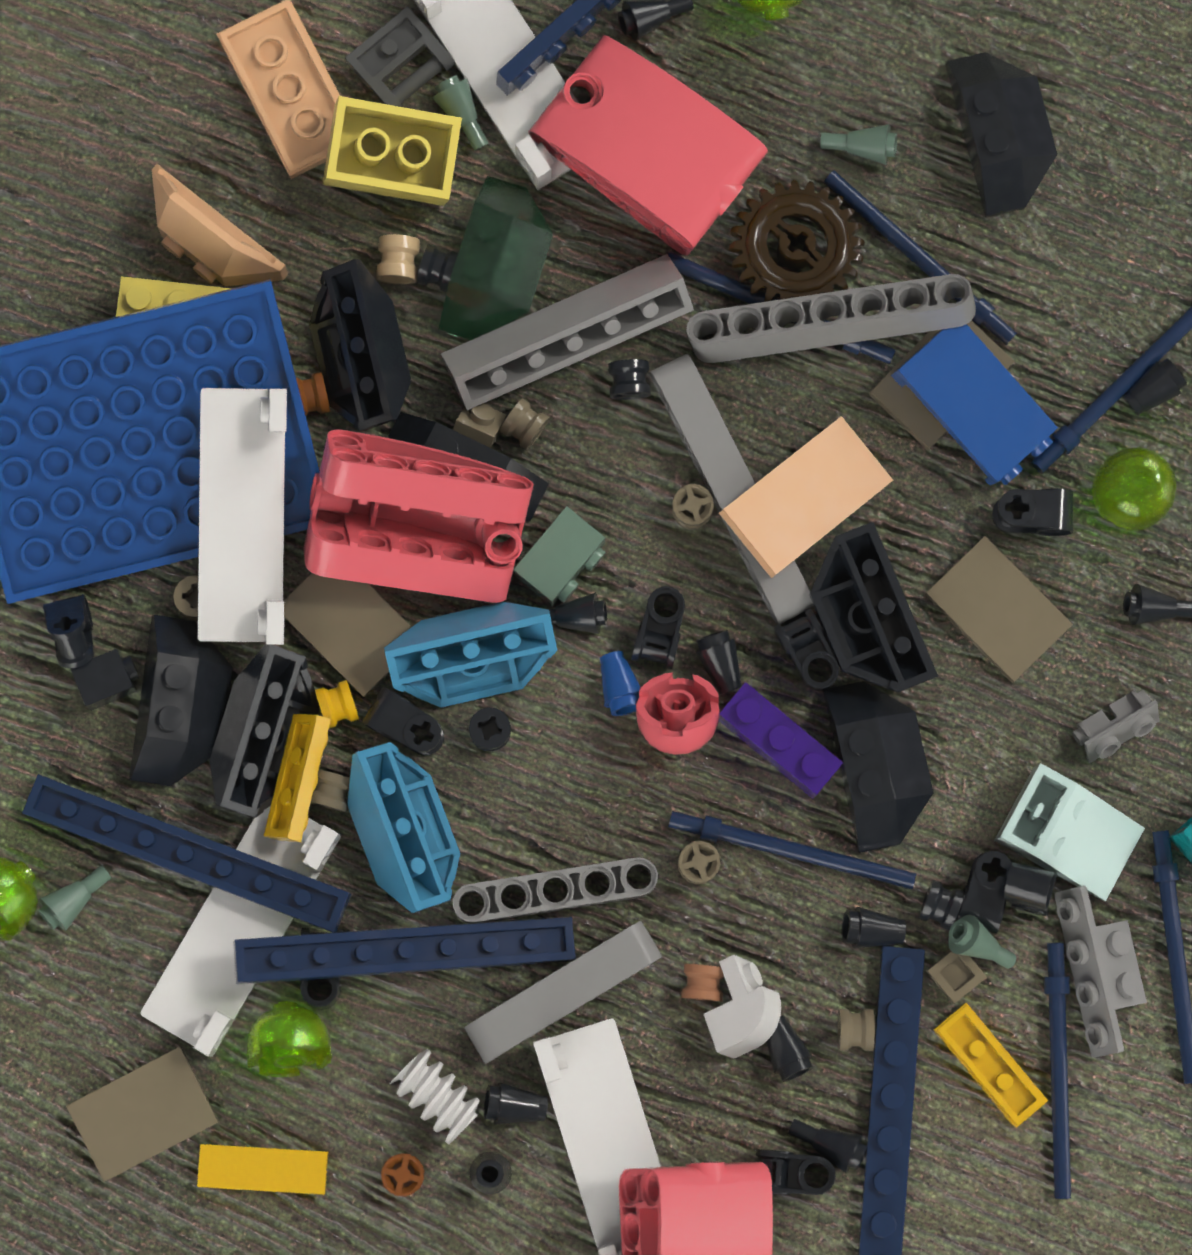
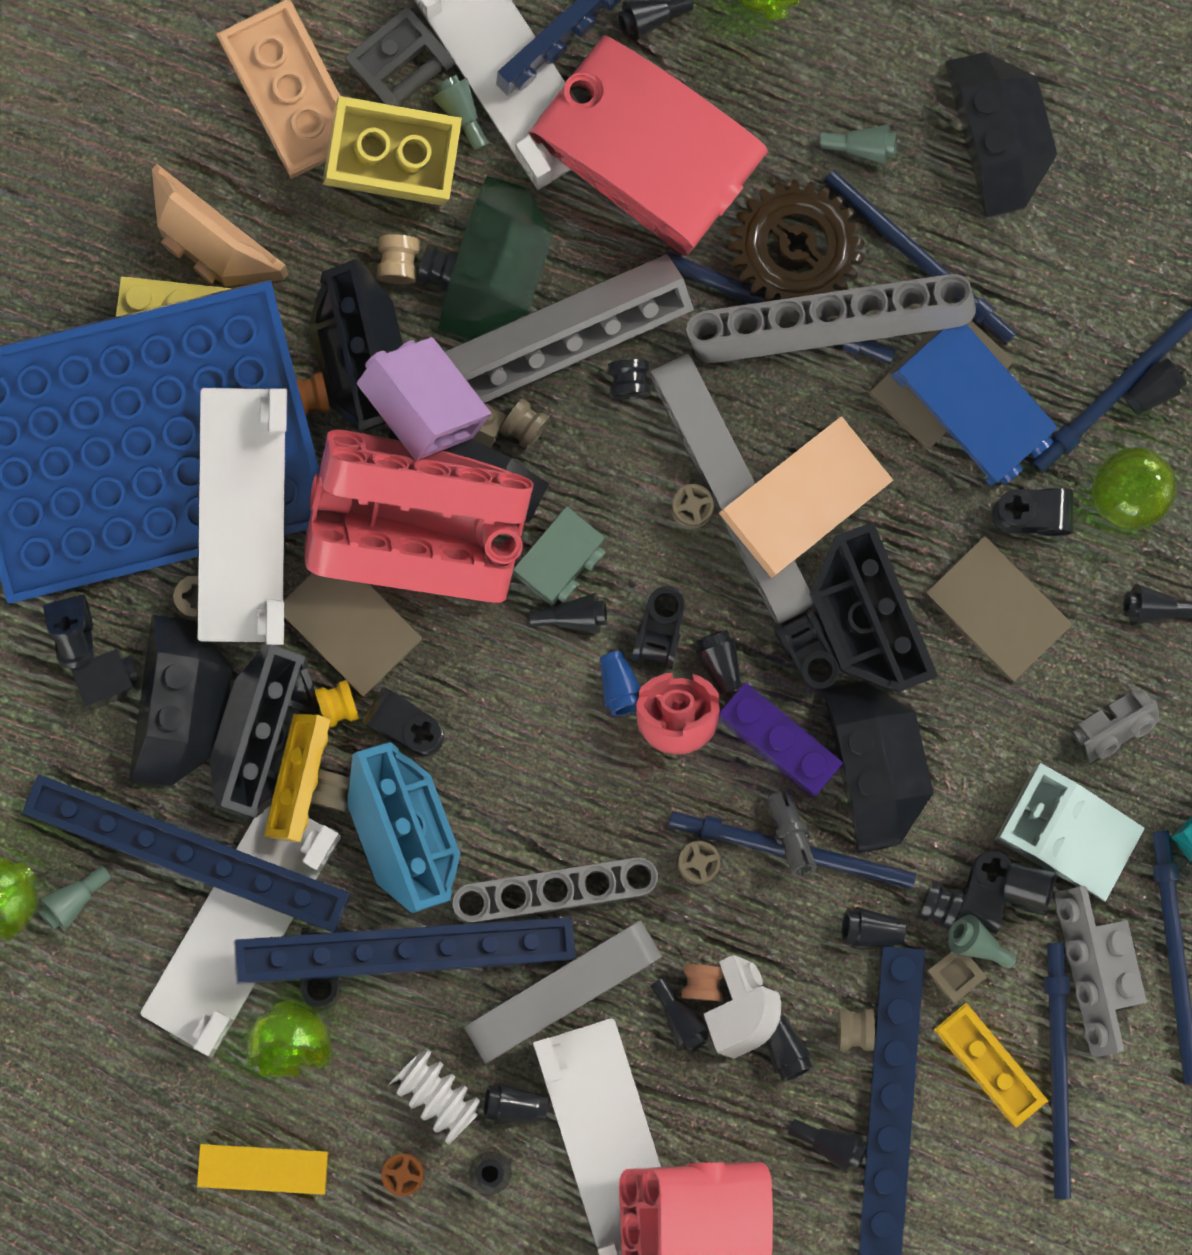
dark tan tile [66,1047,219,1182] -> none
dark azure wedge [384,602,557,708] -> none
black wheel [469,707,511,752] -> none
black piece [756,1149,836,1195] -> none
none -> lavender brick [356,337,492,461]
none -> black cone [651,977,710,1053]
none -> dark grey pin [767,790,817,877]

